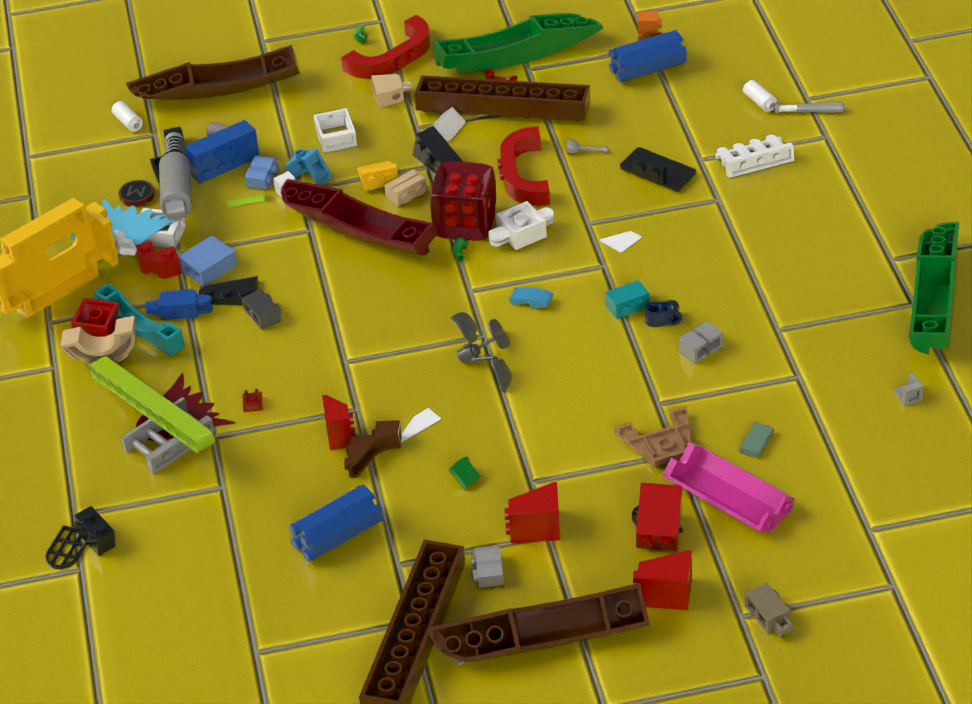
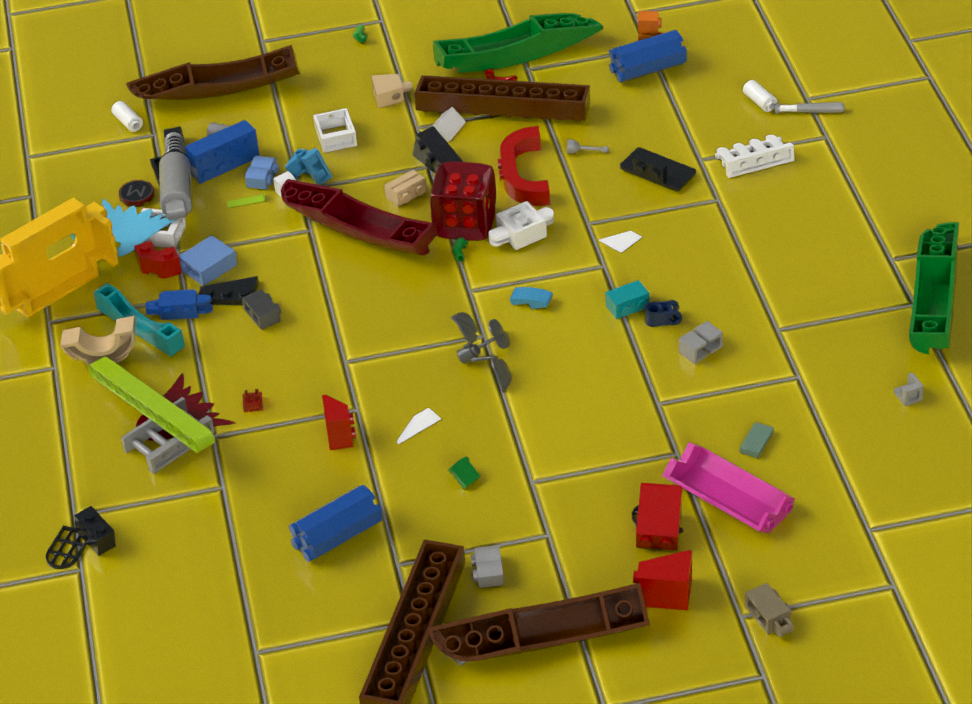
red slope [71,298,119,337] -> none
white plate [115,230,137,255] -> none
red arch [341,15,430,79] -> none
reddish brown arch [344,420,402,478] -> none
yellow bracket [357,161,398,191] -> none
red slope [504,482,560,543] -> none
medium nougat wing [614,407,691,467] -> none

